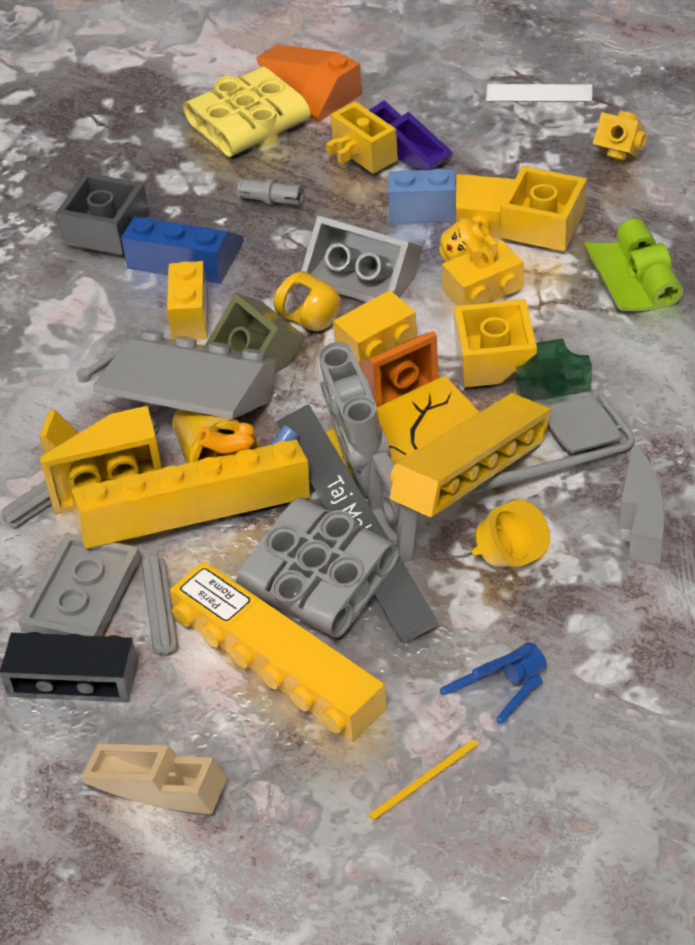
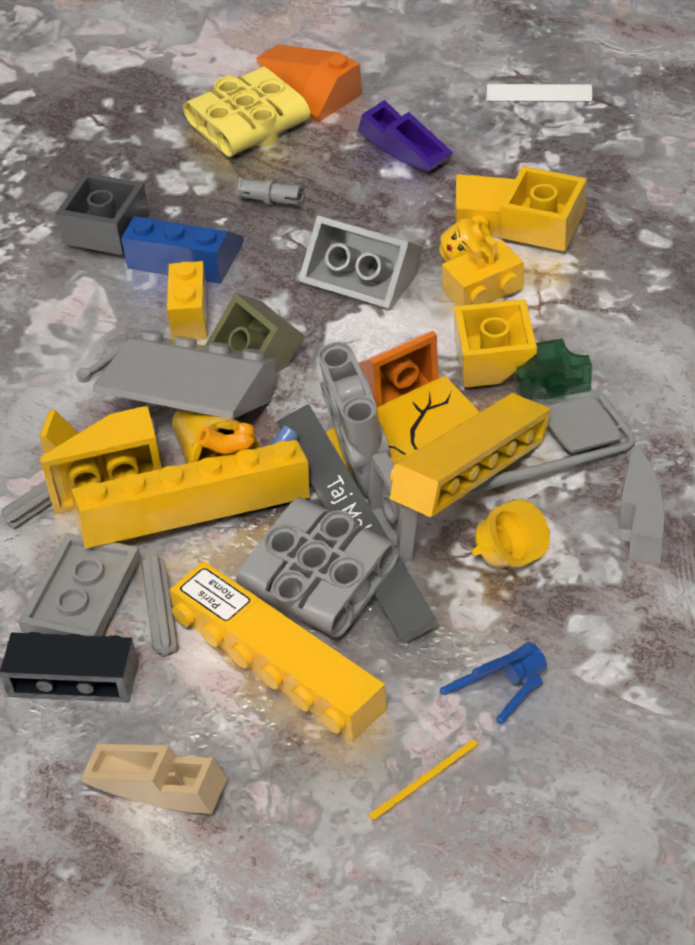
yellow helmet [273,271,341,332] -> none
yellow brick [326,101,398,174] -> none
yellow brick [333,290,417,362] -> none
medium blue slope [388,169,456,224] -> none
lime panel [584,218,683,311] -> none
yellow brick [592,111,647,161] -> none

